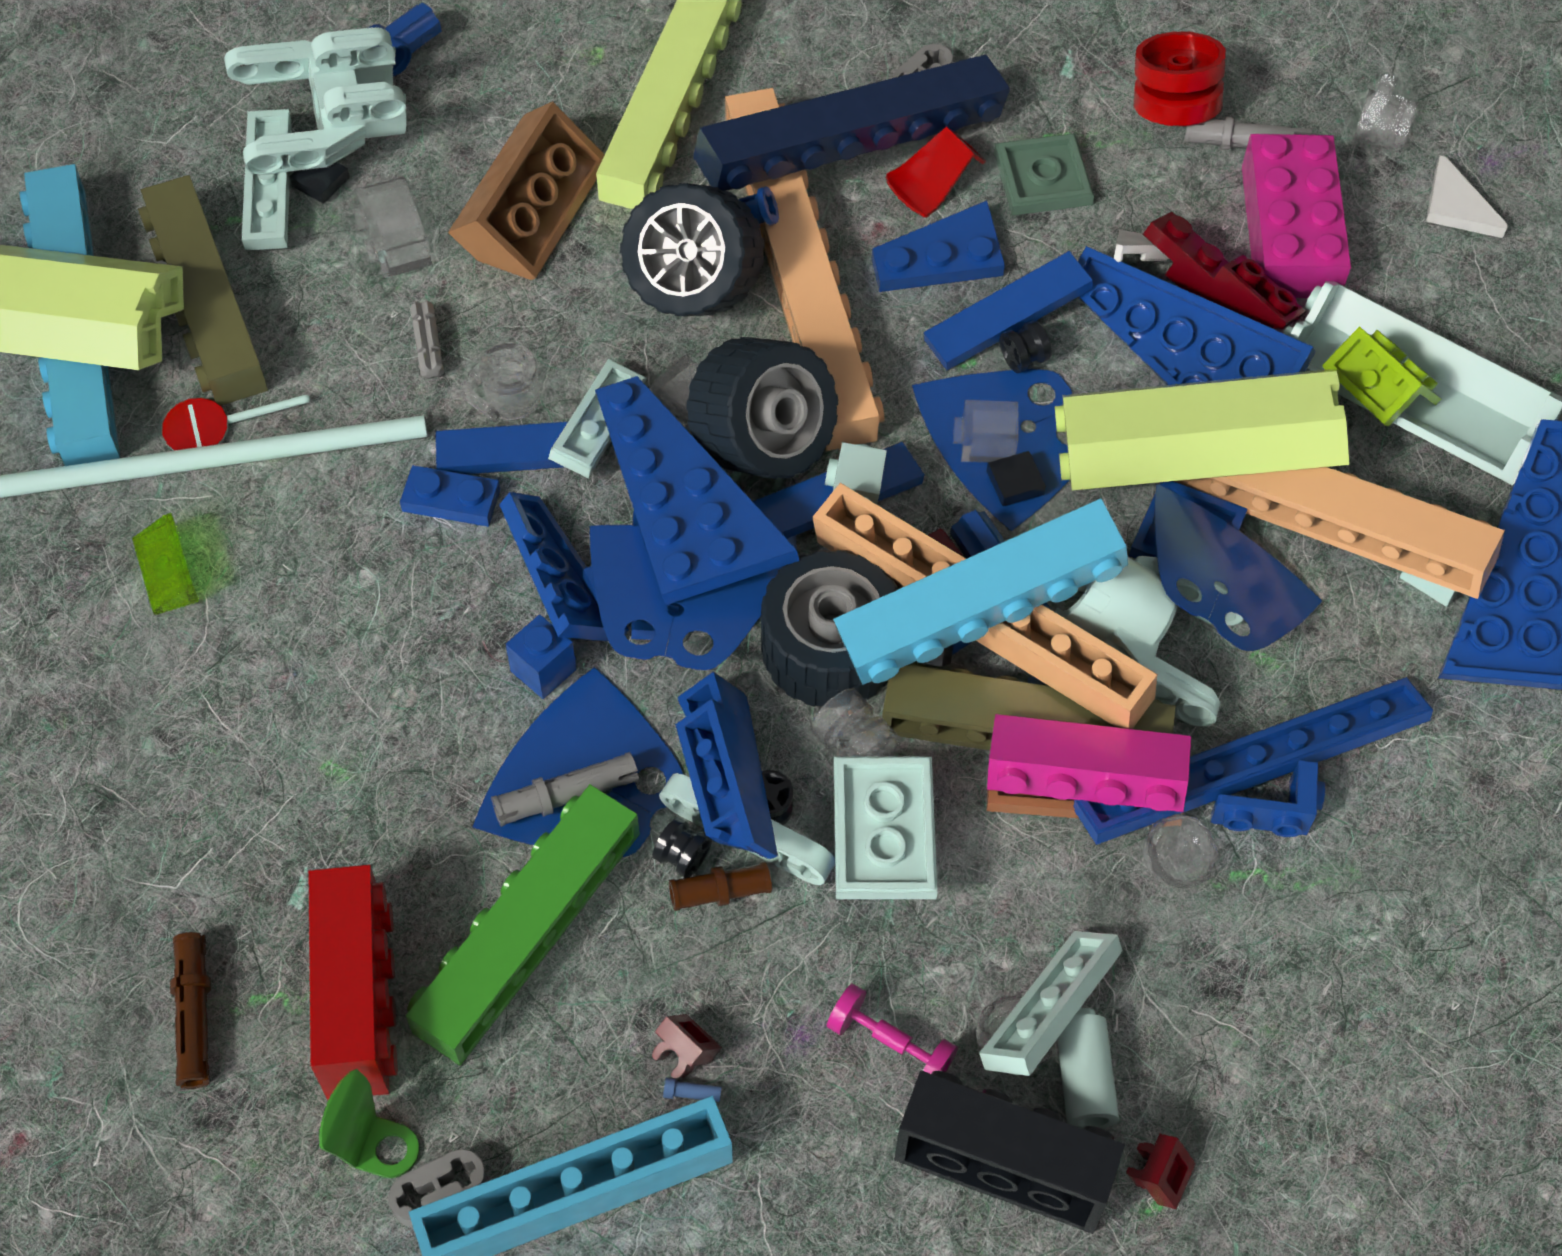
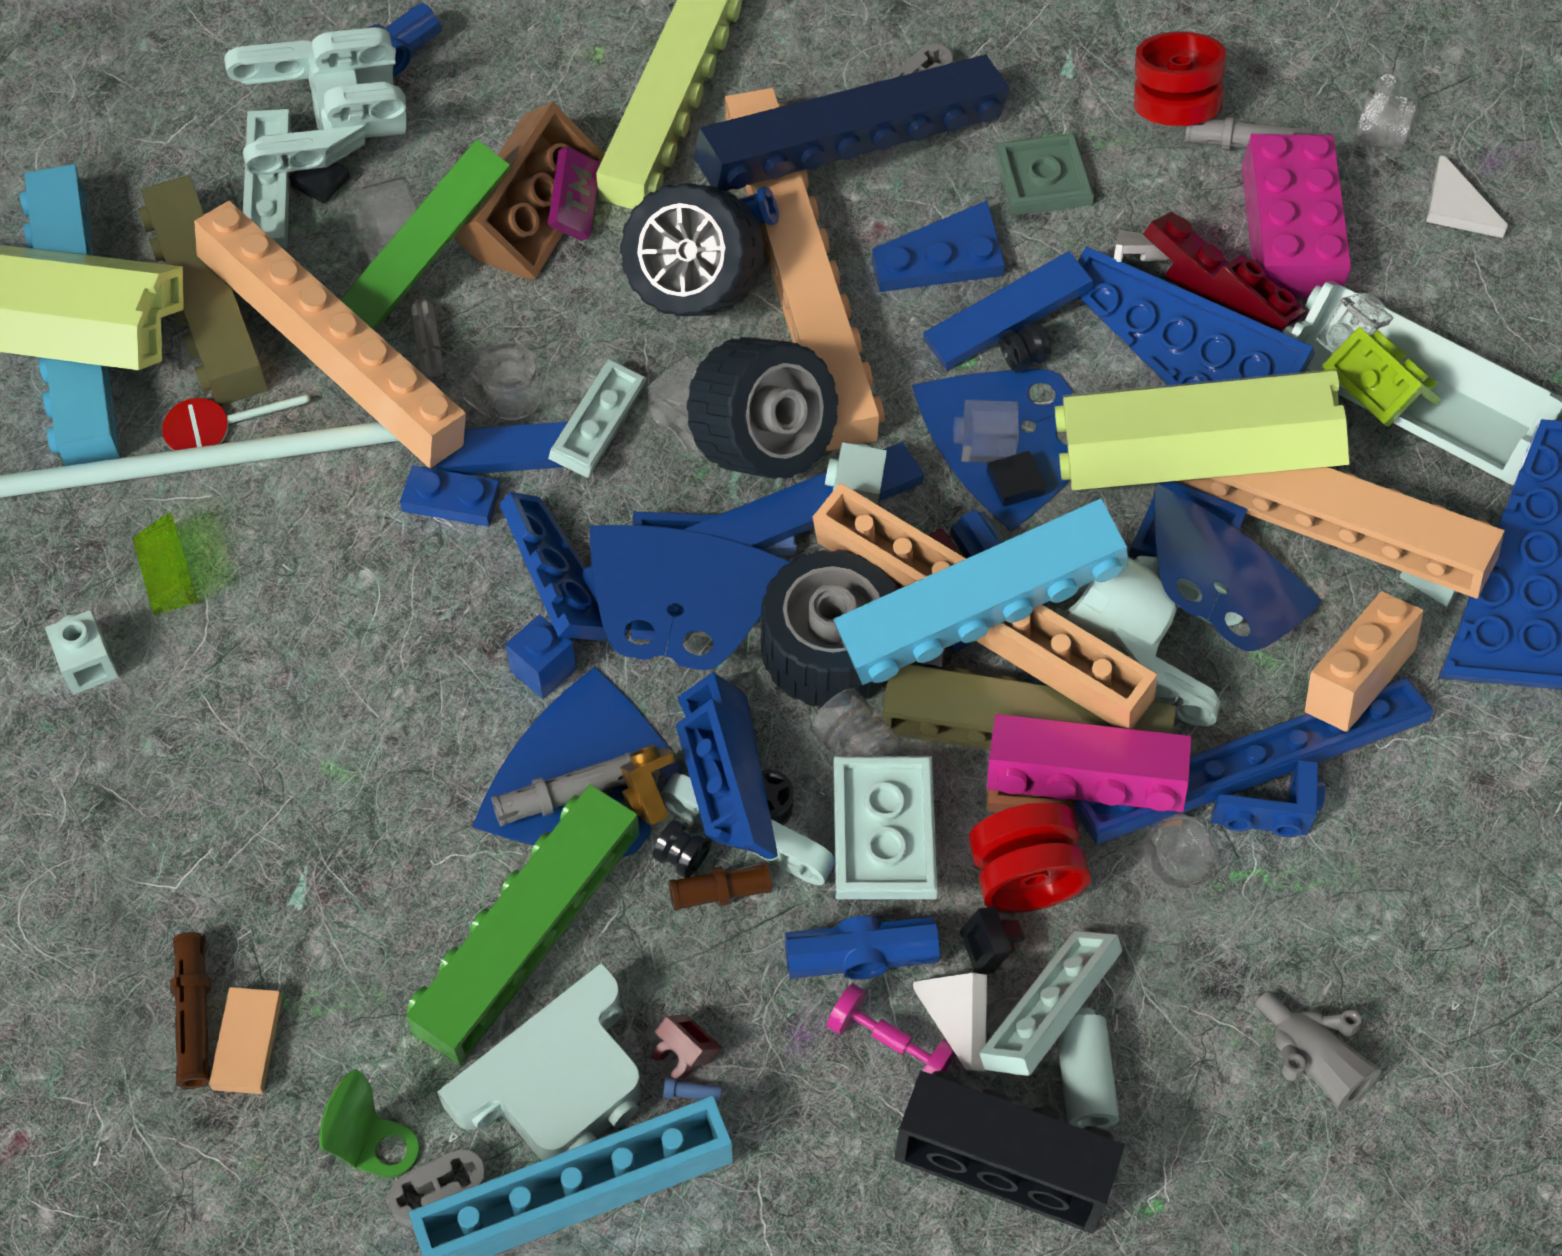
red brick [309,865,398,1100] -> none
blue wing [595,376,800,605] -> none
red piece [885,126,986,218] -> none
dark red tile [1126,1133,1196,1209] -> none
none -> light aqua brick [45,610,118,695]
none -> light nougat brick [194,201,466,469]
none -> light nougat tile [209,987,283,1094]
none -> bright green tile [340,139,511,331]
none -> light aqua brick [437,963,641,1161]
none -> magenta tile [548,146,600,241]
none -> pearl gold bracket [619,744,676,825]
none -> blue piece [784,916,940,980]
none -> white tile [913,973,987,1072]
none -> black tile [960,906,1025,974]
none -> red wheel [968,802,1091,914]
none -> light grey piece [1255,991,1382,1111]
none -> light nougat brick [1305,591,1424,732]
none -> clear bracket [1315,292,1394,354]

